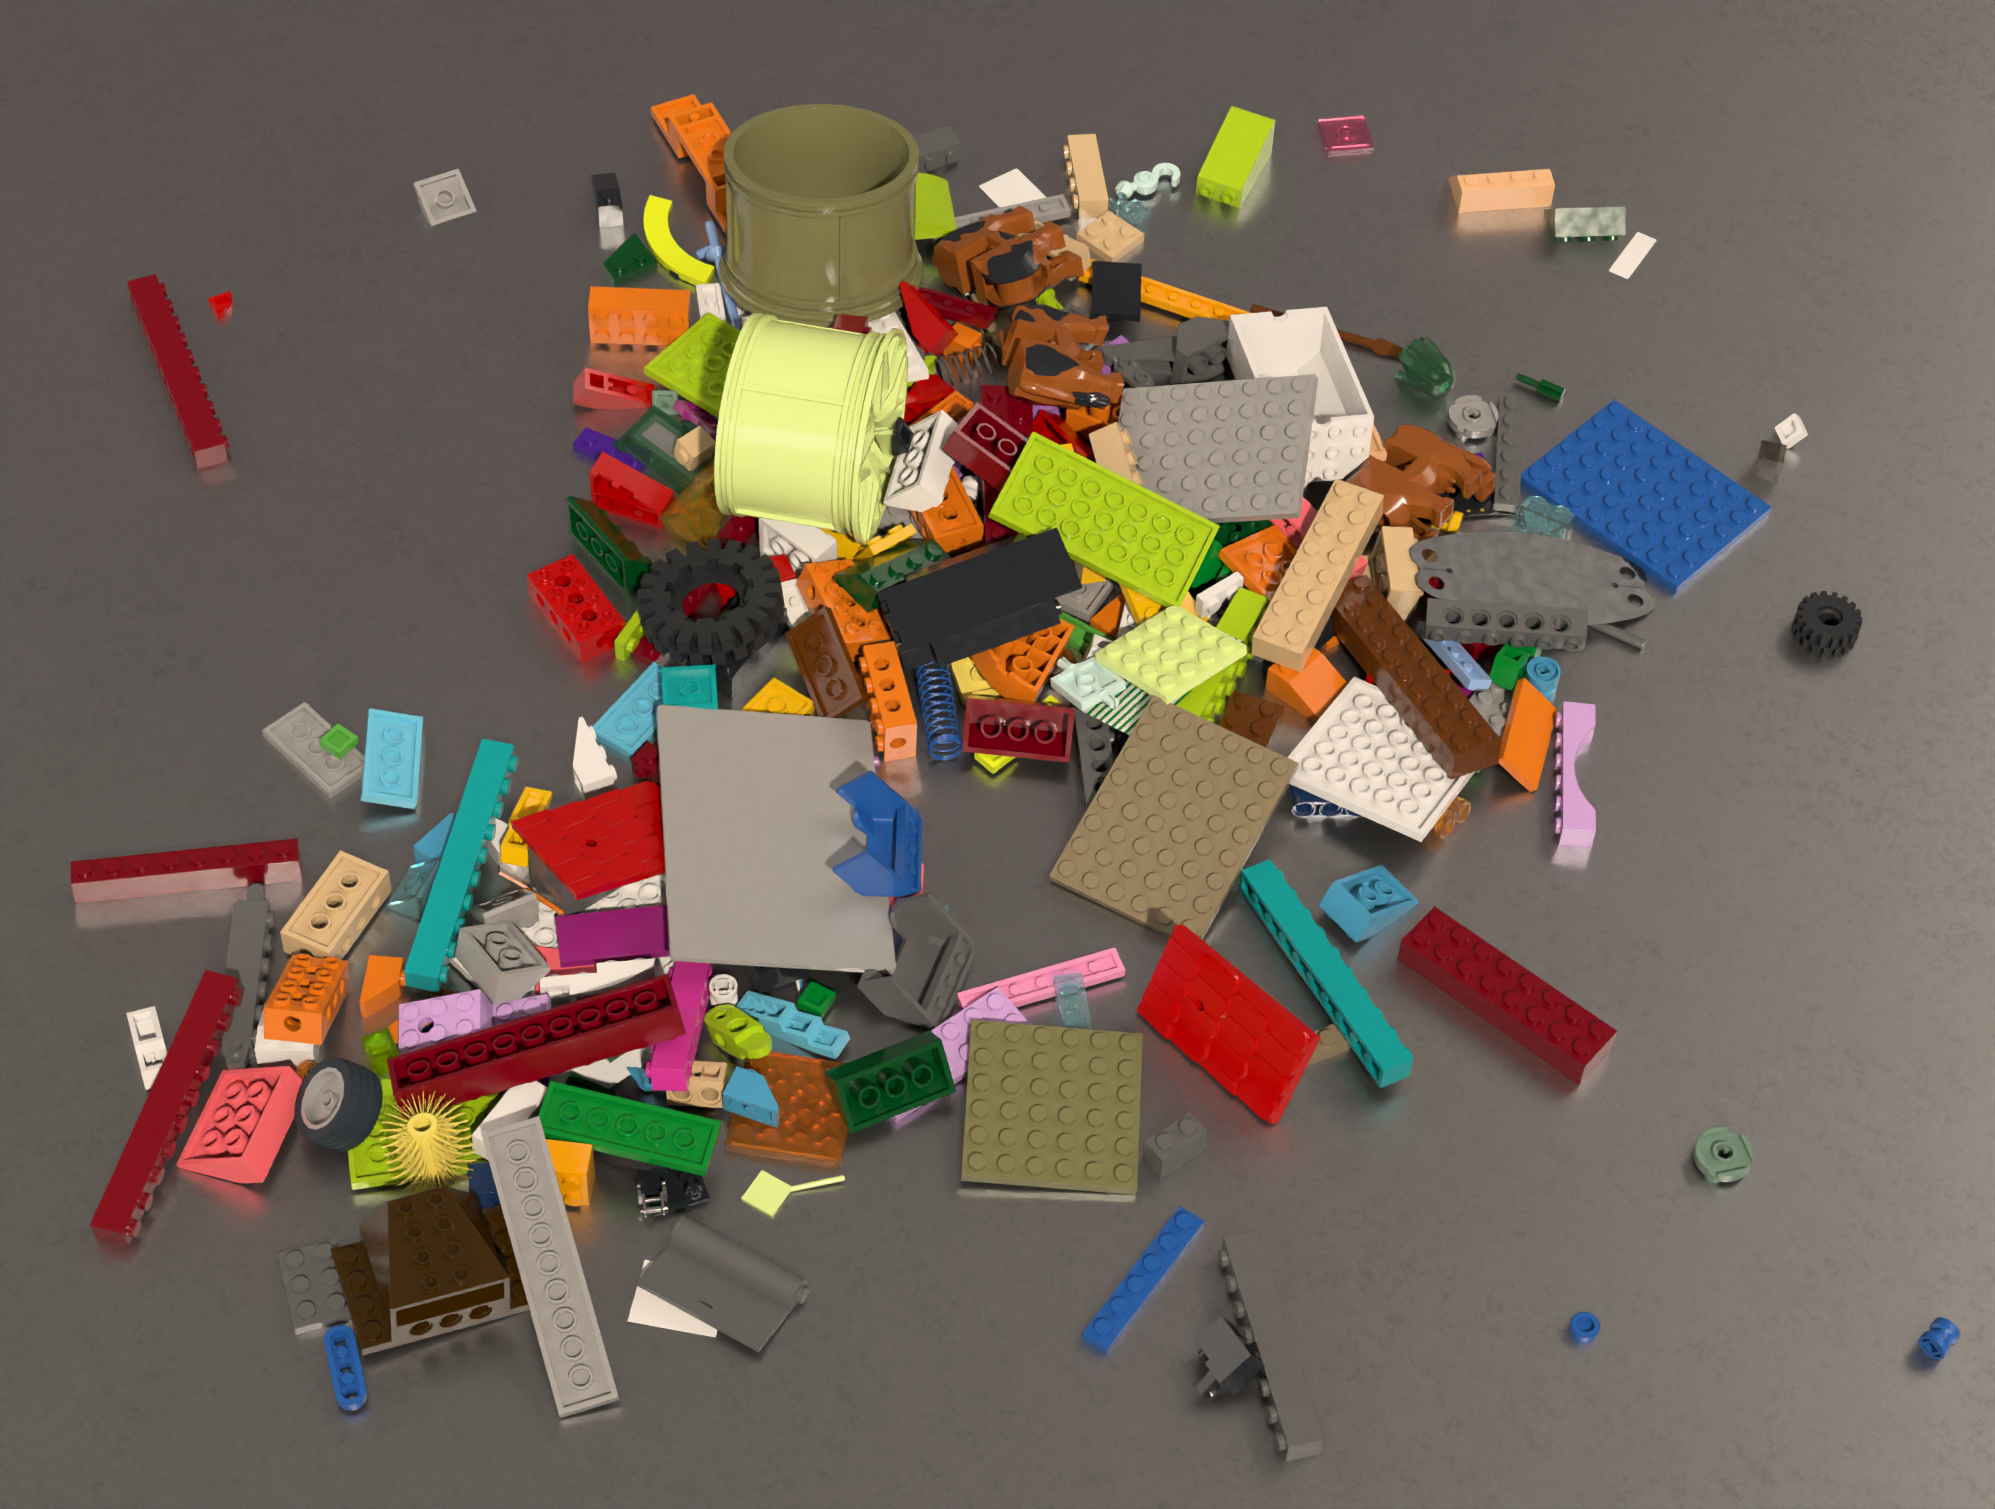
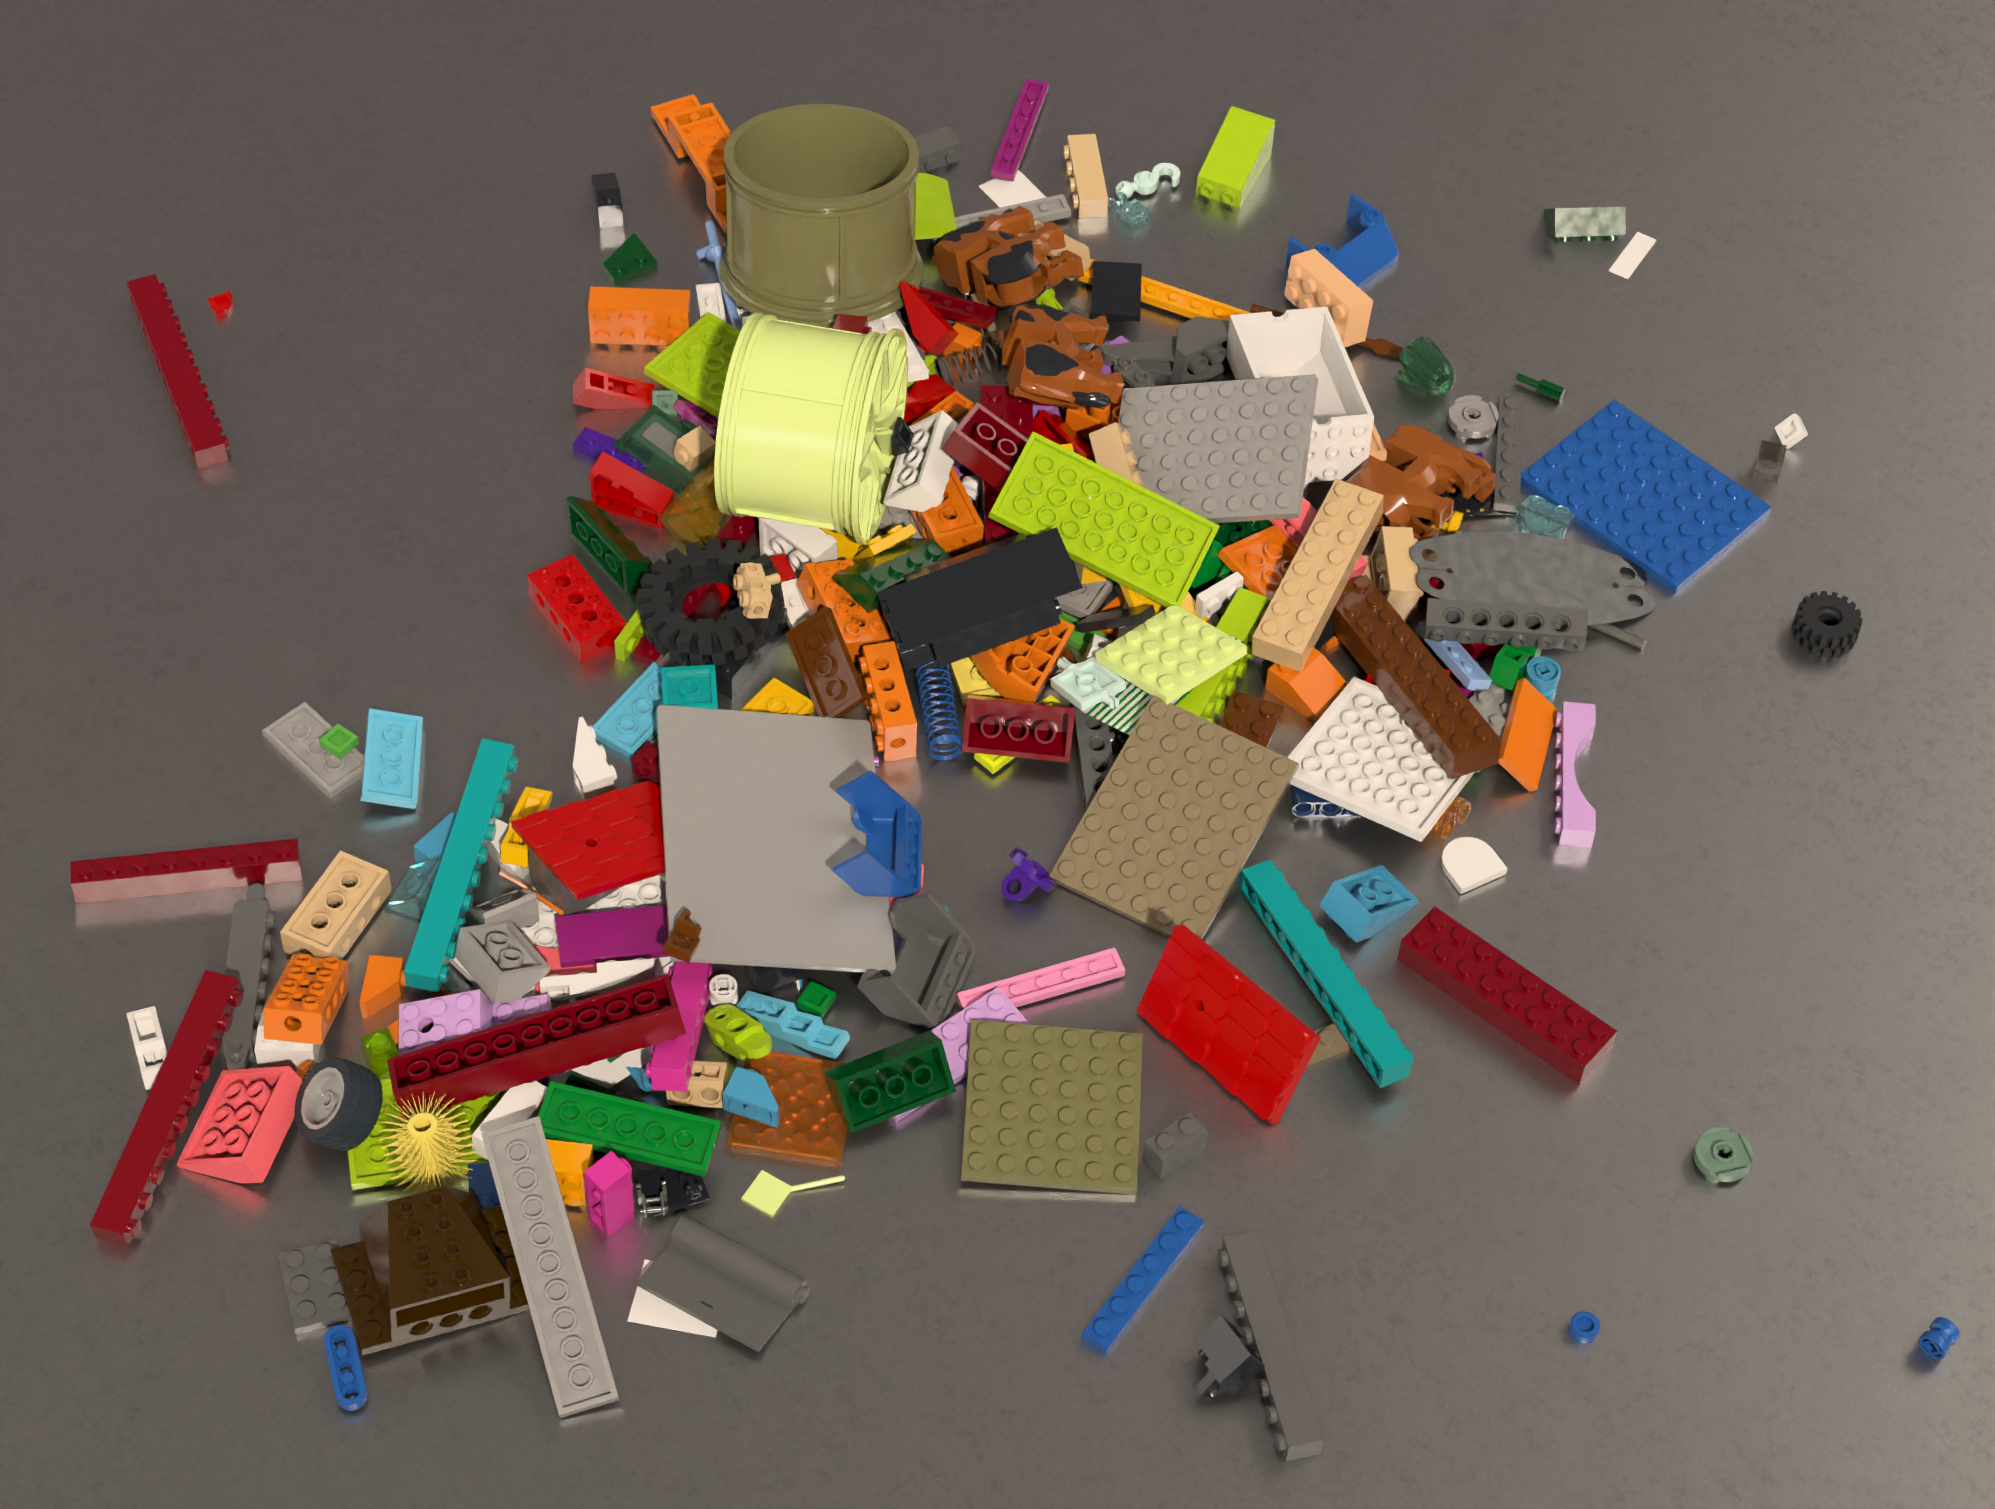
light grey slope [413,168,477,227] -> none
neon yellow tile [643,195,715,285] -> none
clear light blue plate [1053,973,1093,1030] -> none
tan plate [1076,210,1144,262] -> none
clear pink tile [1318,116,1374,157] -> none
light nougat slope [1449,169,1555,213] -> none
none -> dark pink brick [584,1151,635,1238]
none -> reddish brown slope [662,908,702,963]
none -> tan brick [733,562,781,619]
none -> magenta plate [991,79,1049,181]
none -> dark purple tile [1001,847,1056,902]
none -> black tile [1076,605,1156,633]
none -> light nougat brick [1284,249,1373,347]
none -> blue windscreen [1285,193,1399,289]
none -> white tile [1441,837,1508,895]

